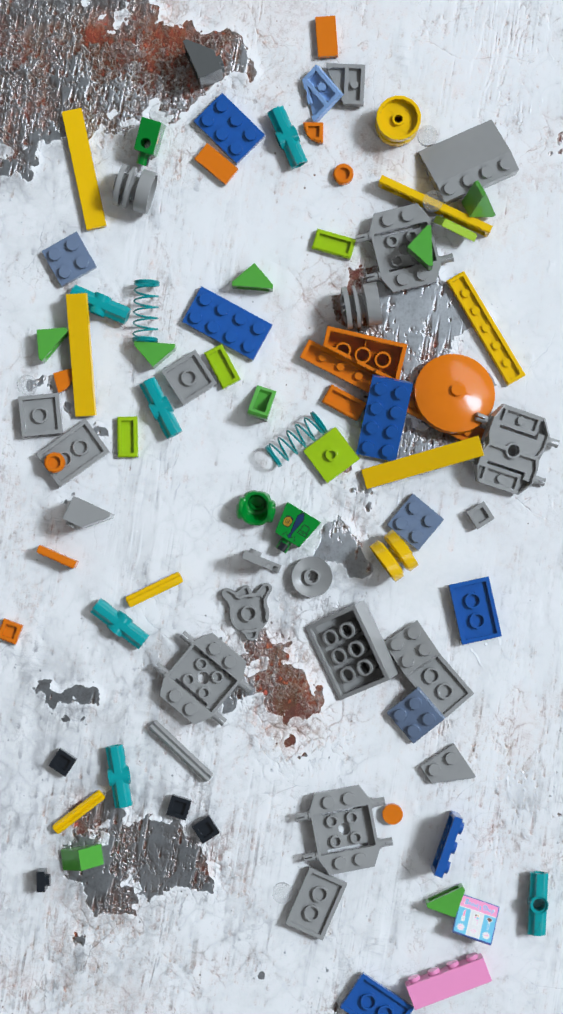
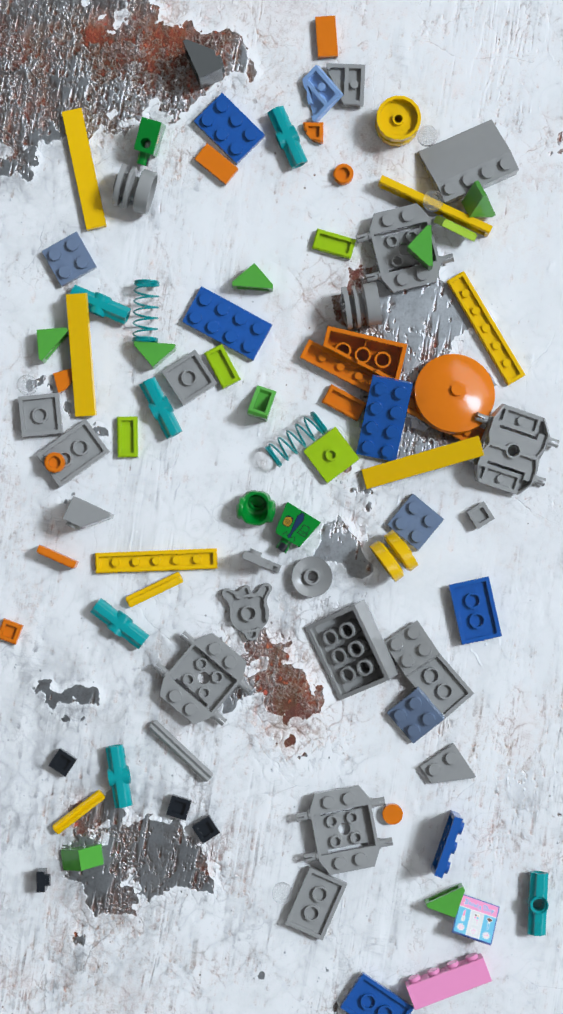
none -> yellow tile [95,548,218,573]

